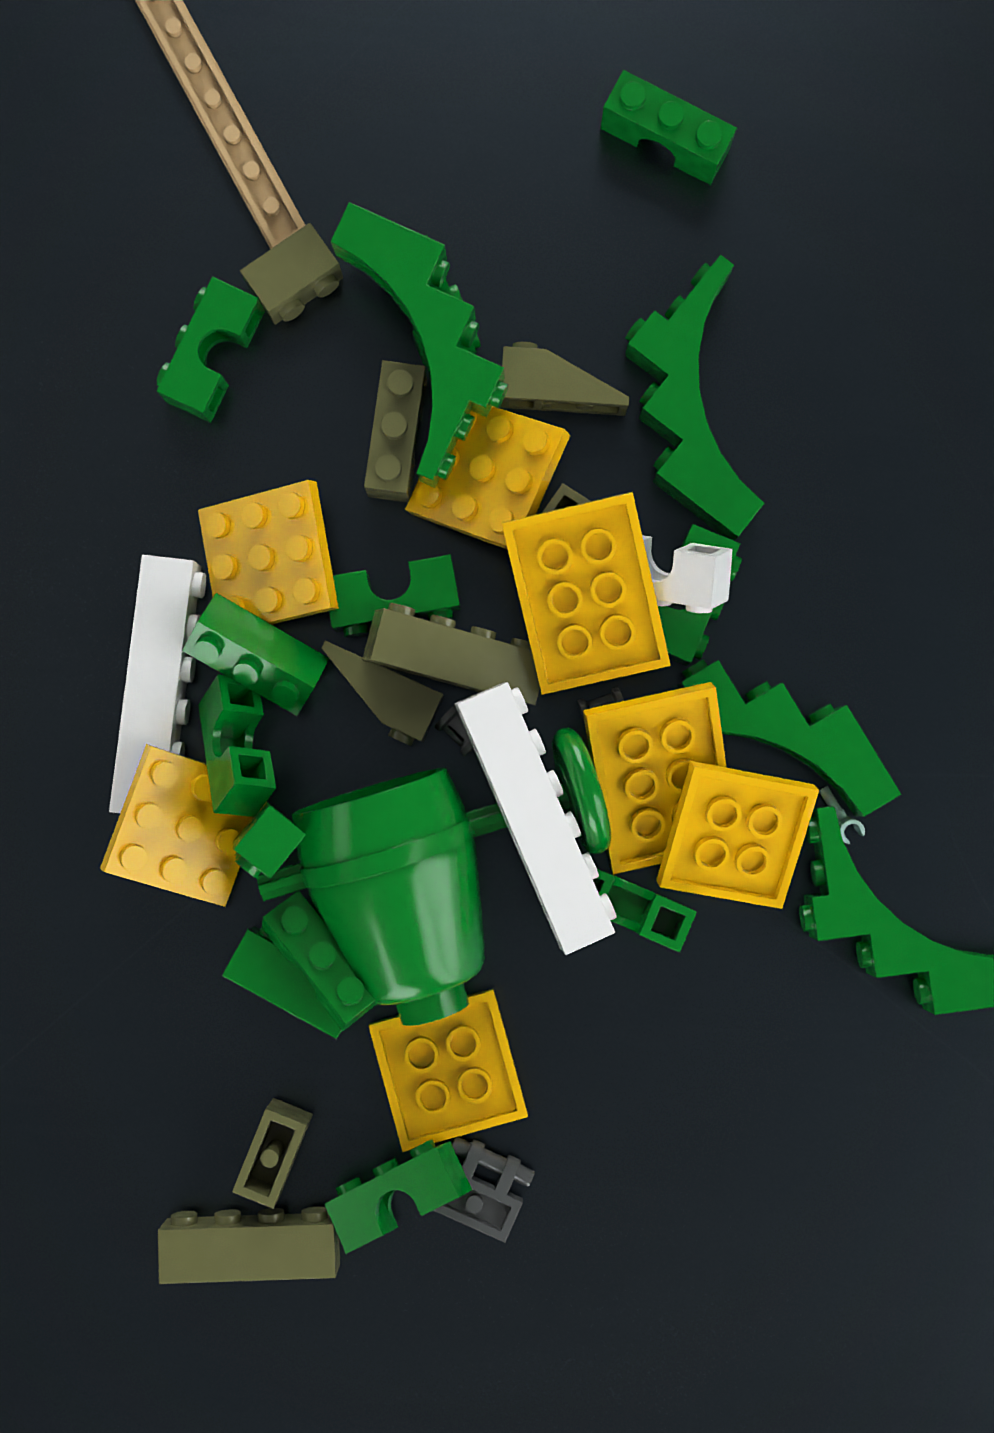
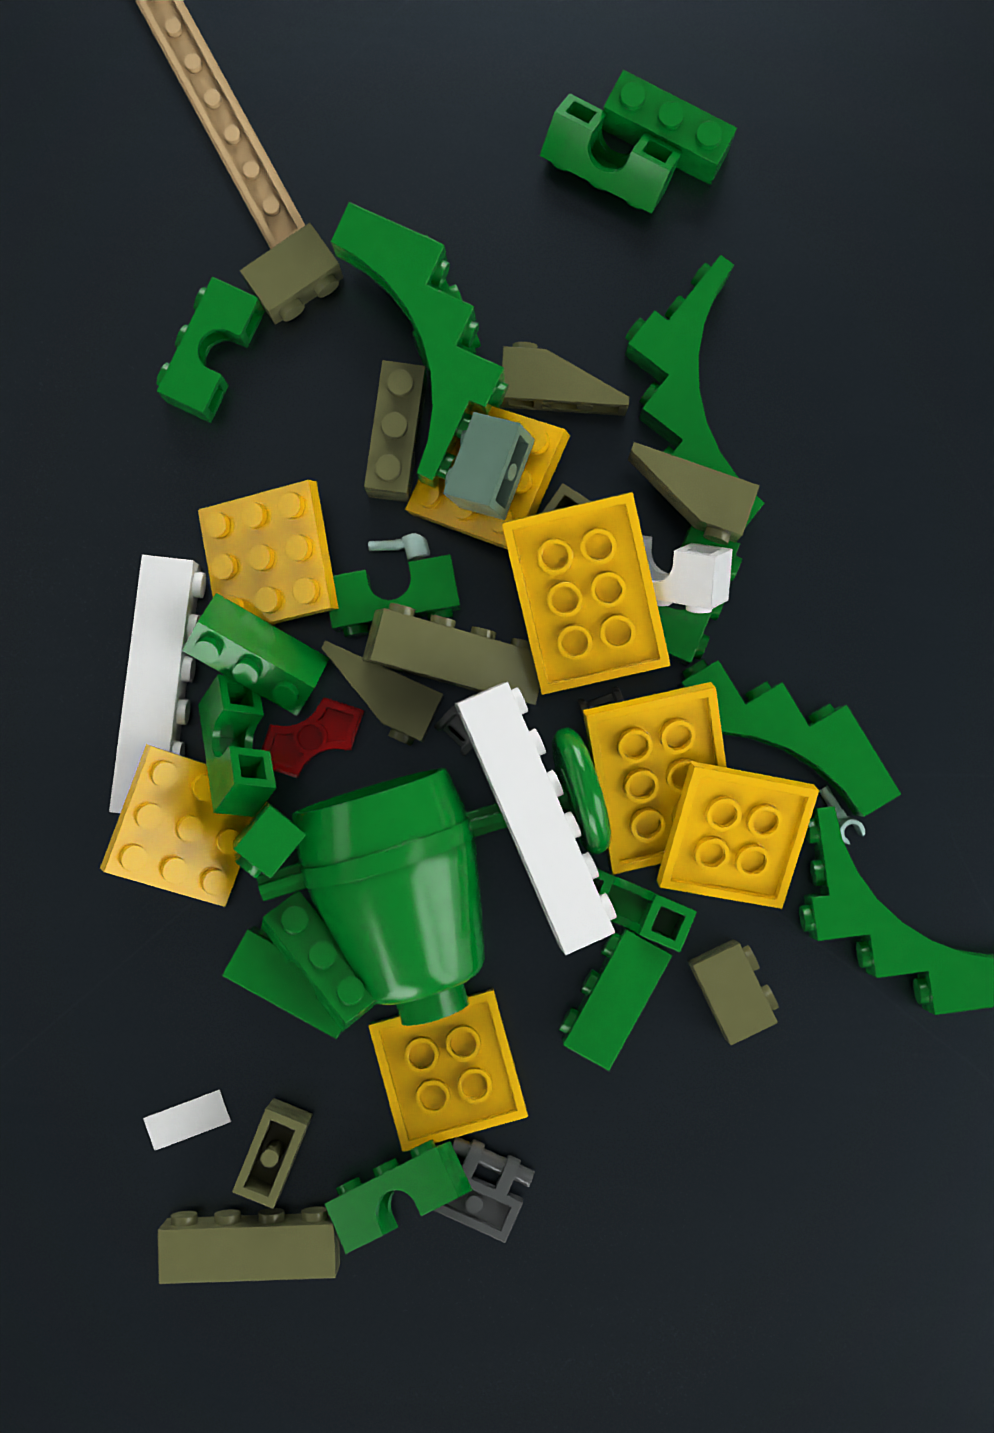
none -> white sticker [143,1089,231,1150]
none -> red tile [261,697,365,778]
none -> light aqua hand [368,533,430,561]
none -> sand green brick [443,412,535,520]
none -> green arch [539,93,683,214]
none -> green brick [559,927,673,1071]
none -> olive slope [628,442,760,545]
none -> olive brick [688,939,779,1045]

